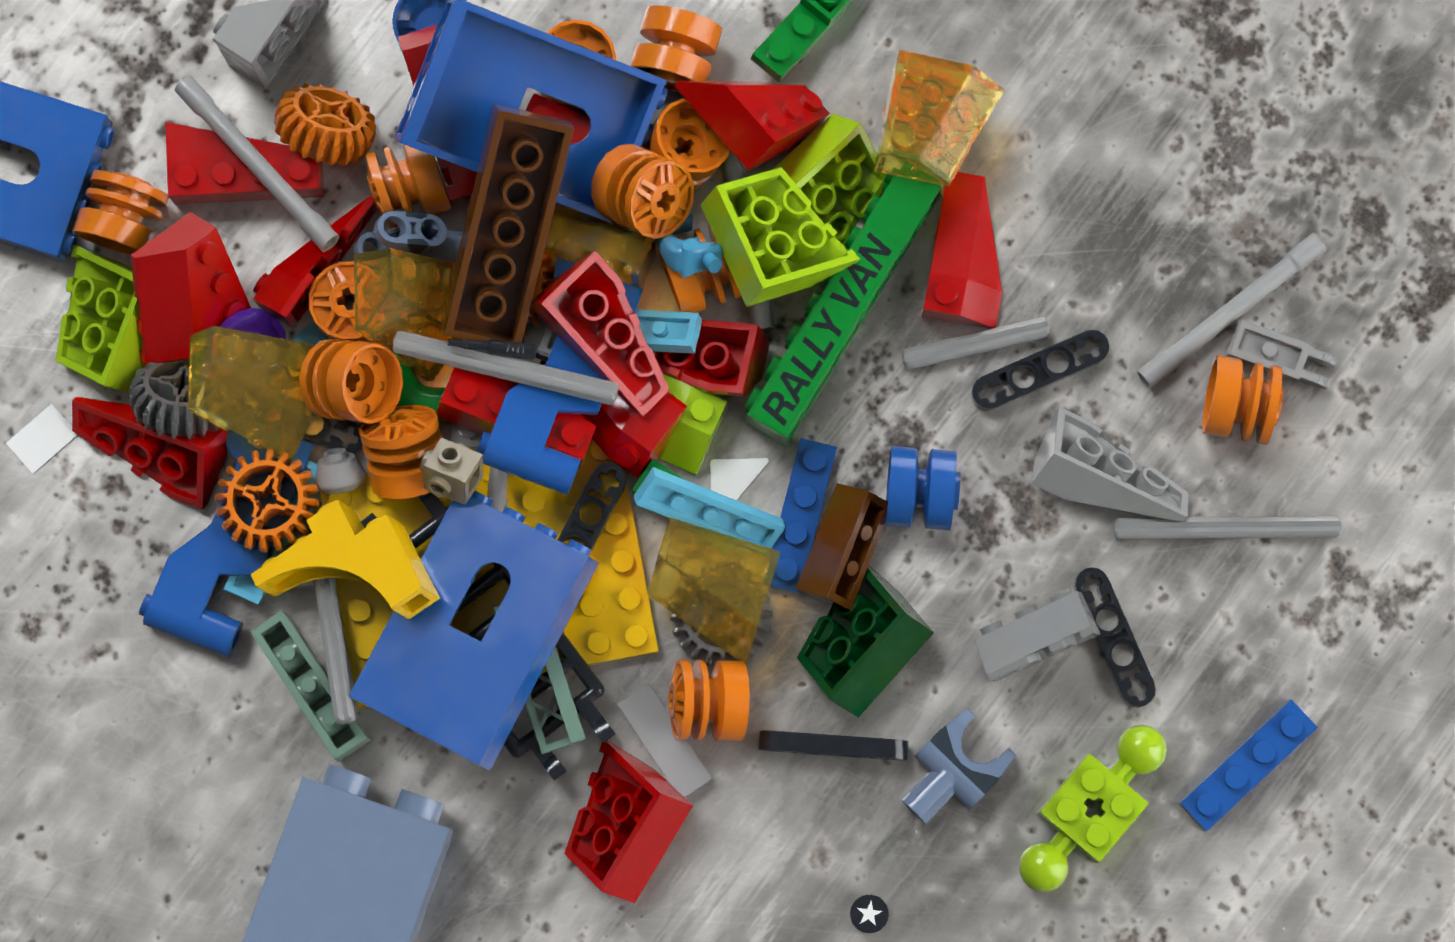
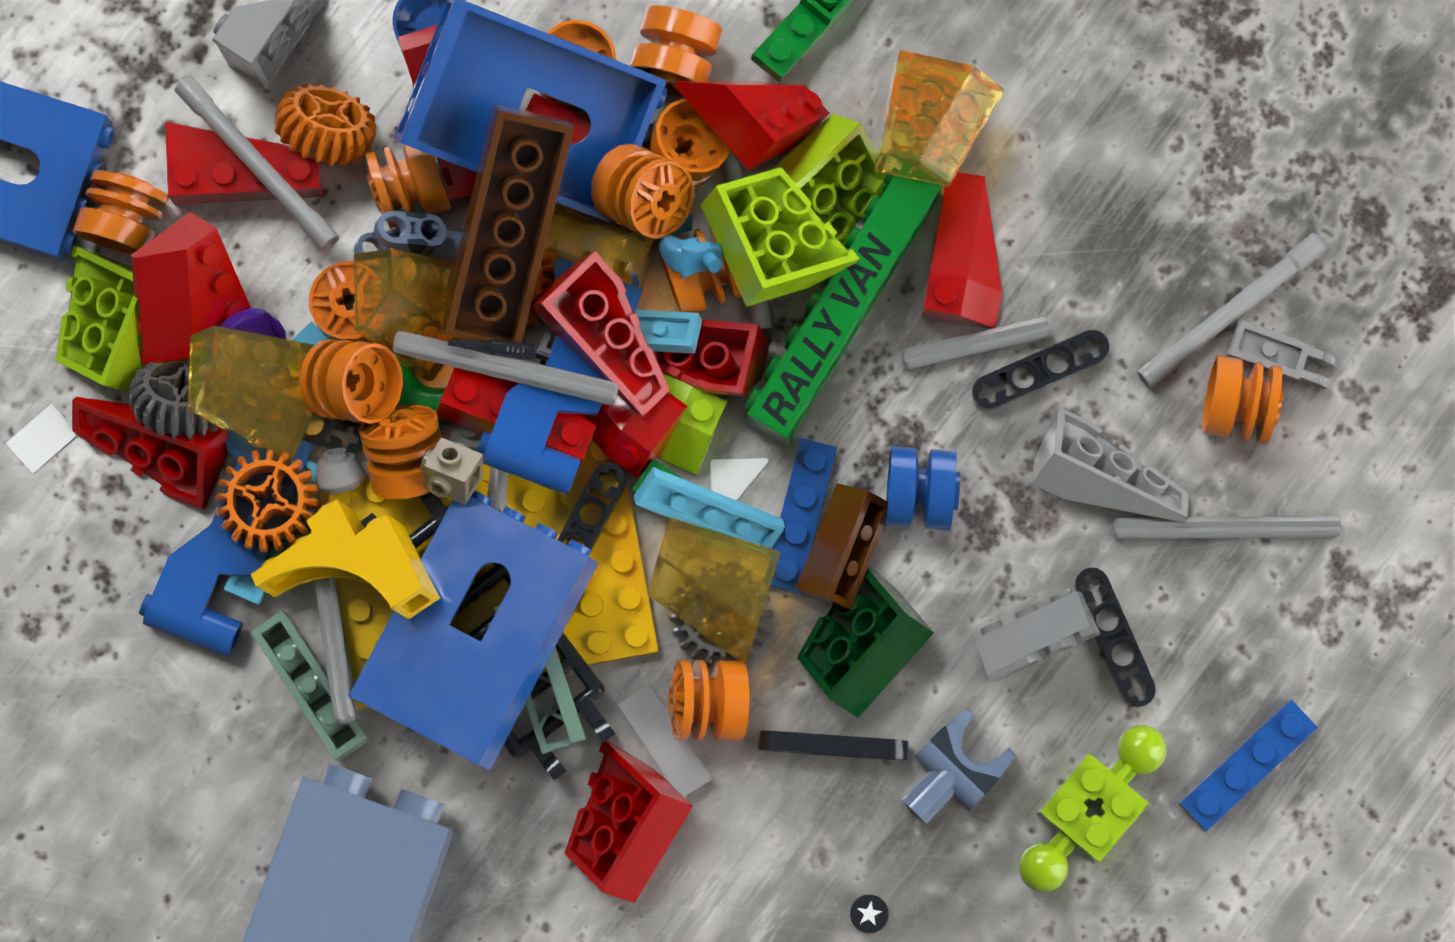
red wedge [253,196,378,330] -> none

